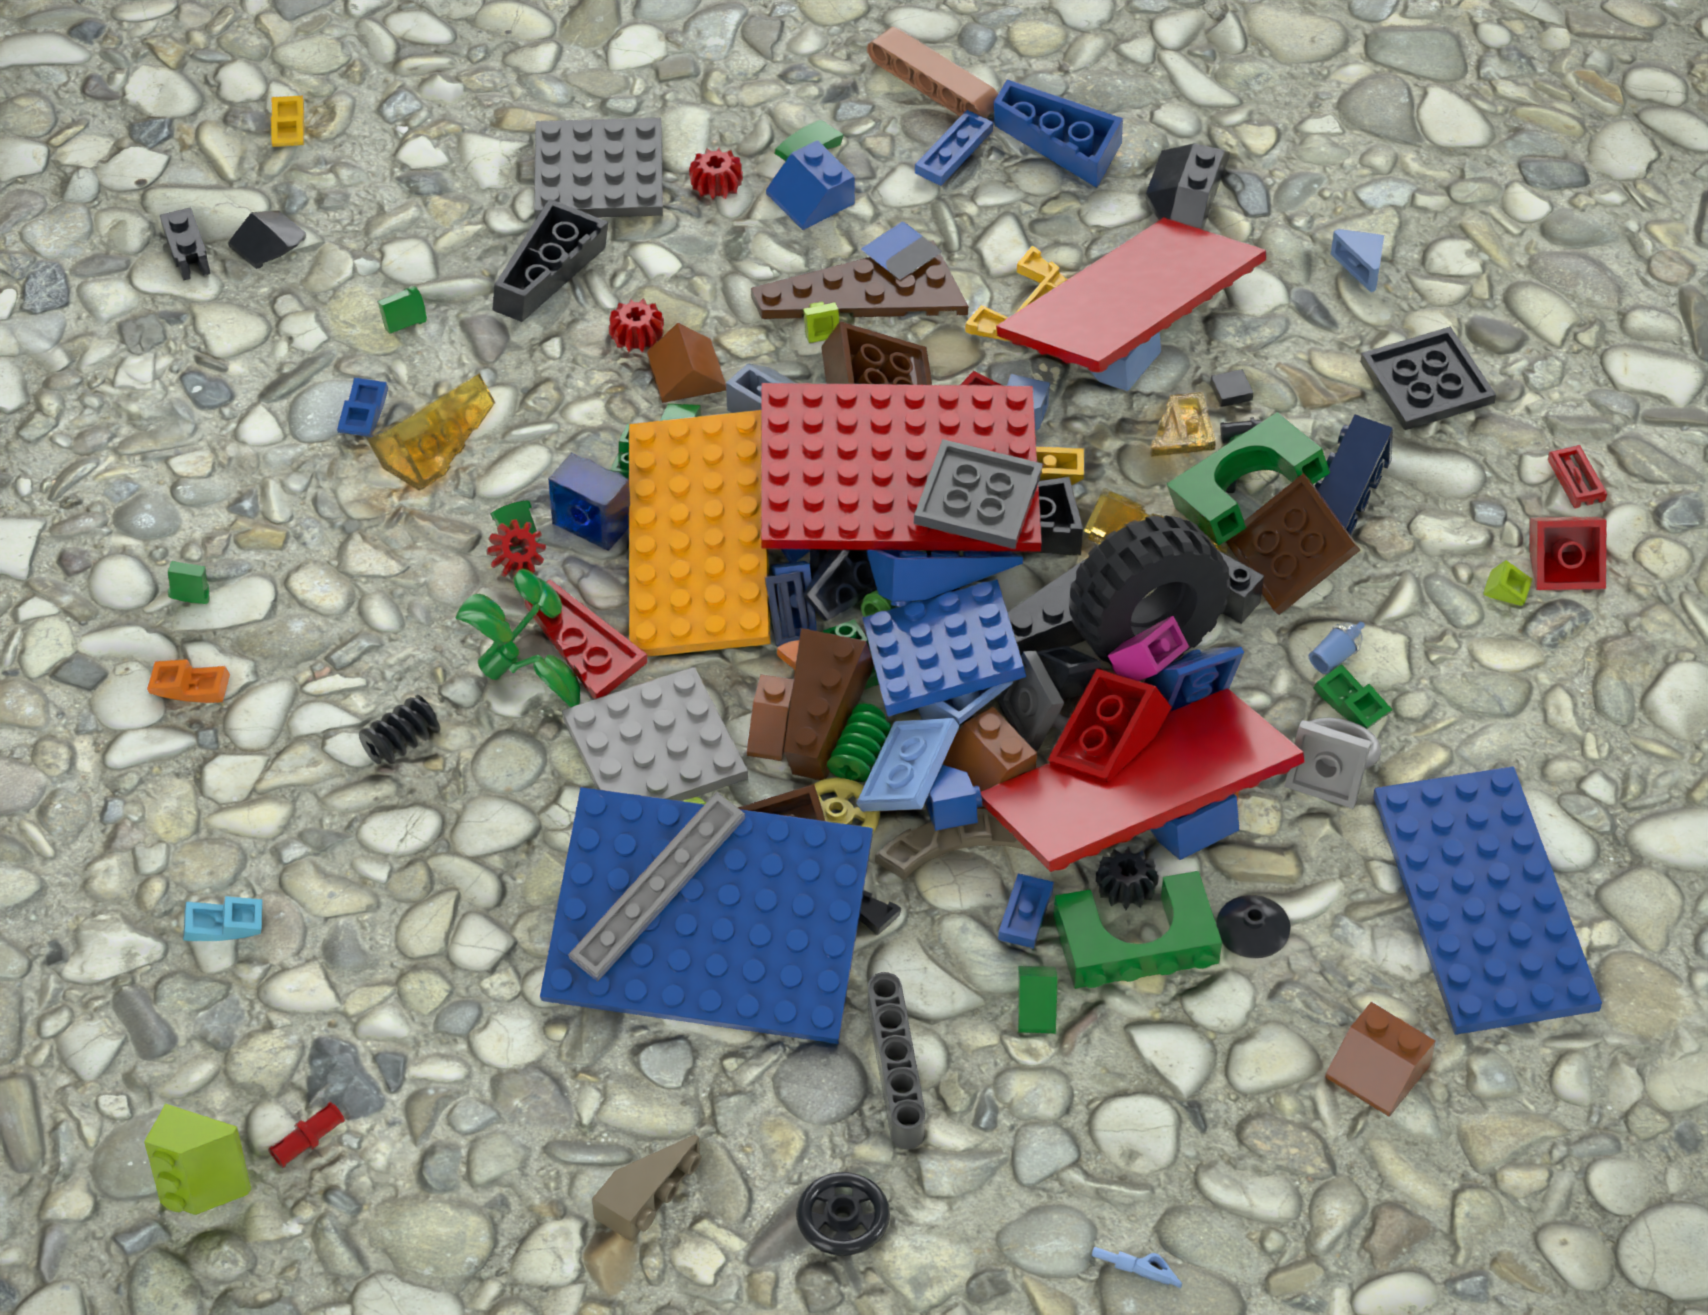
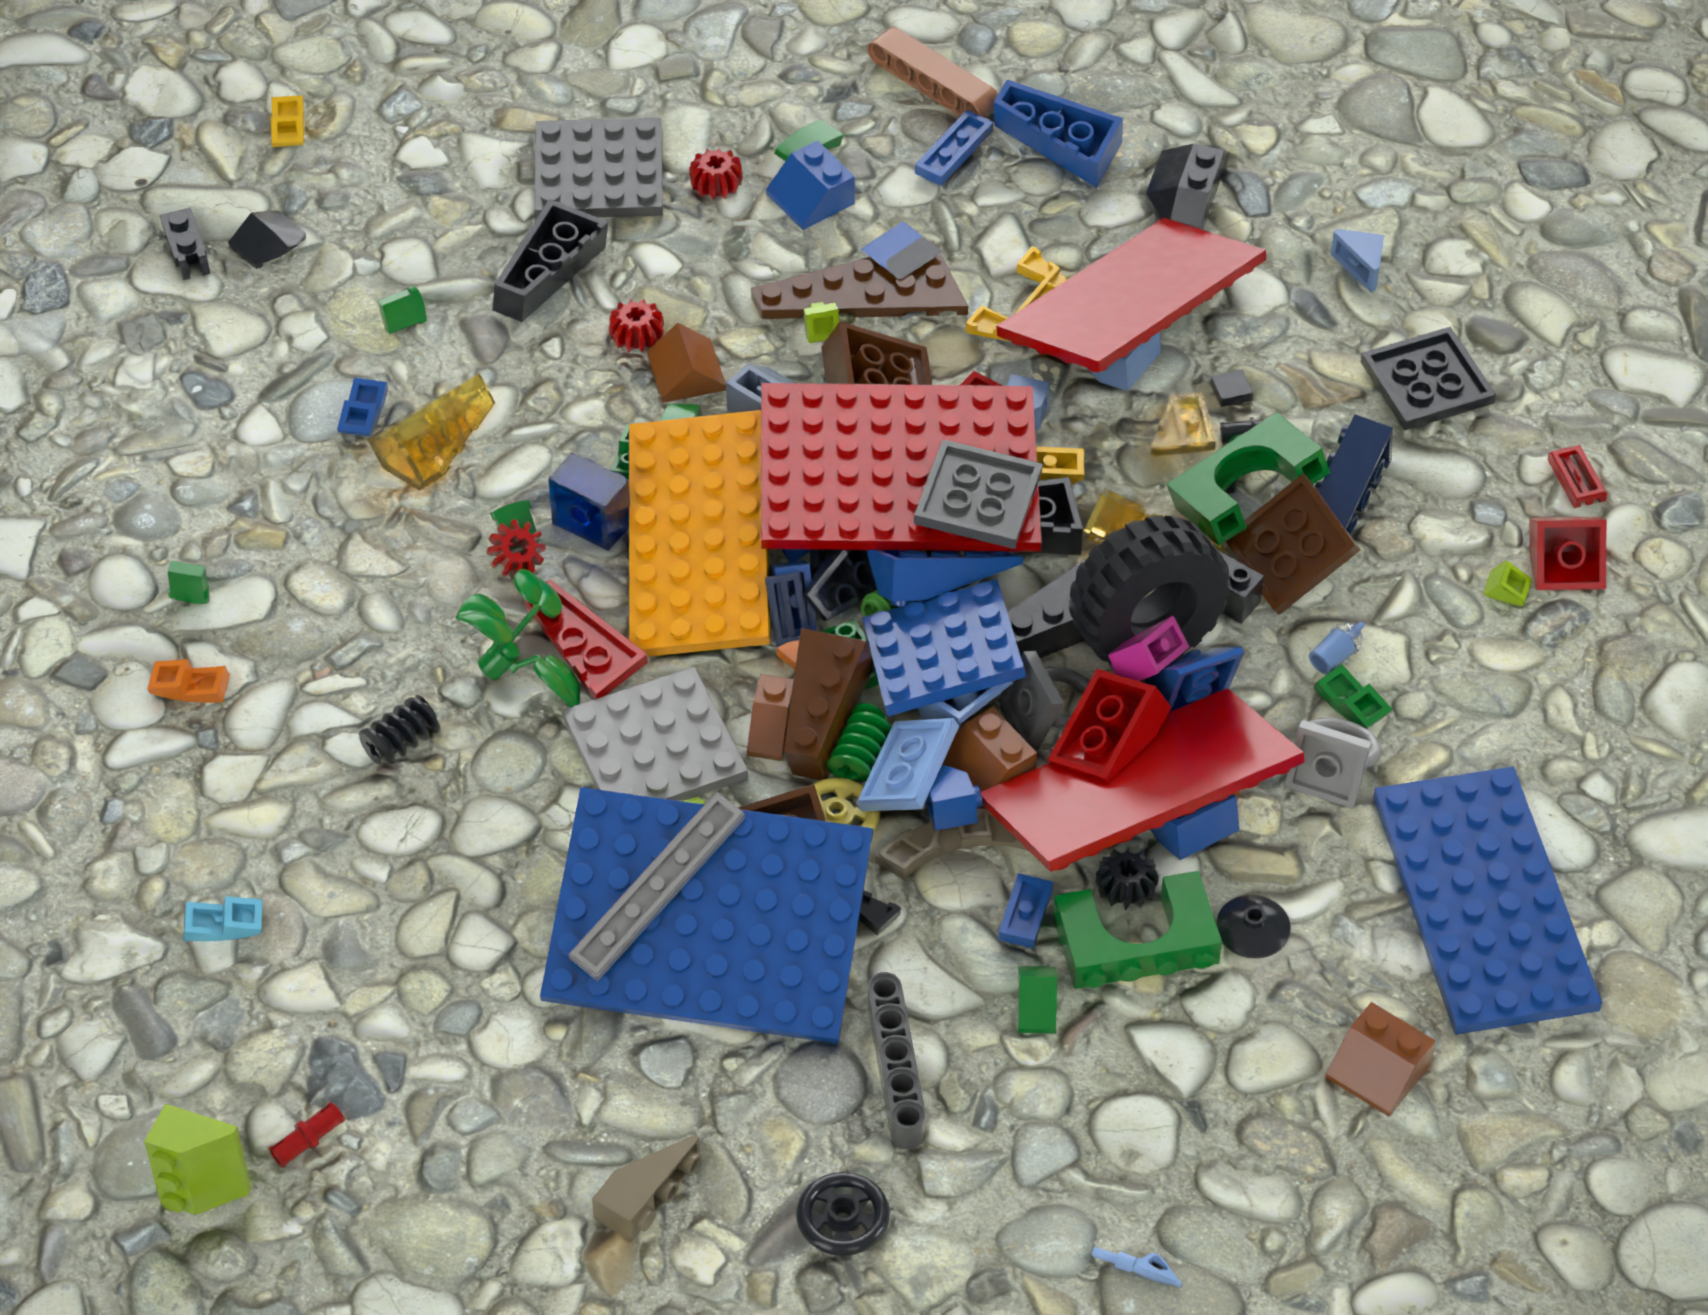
black slope [1037,646,1102,699] -> none

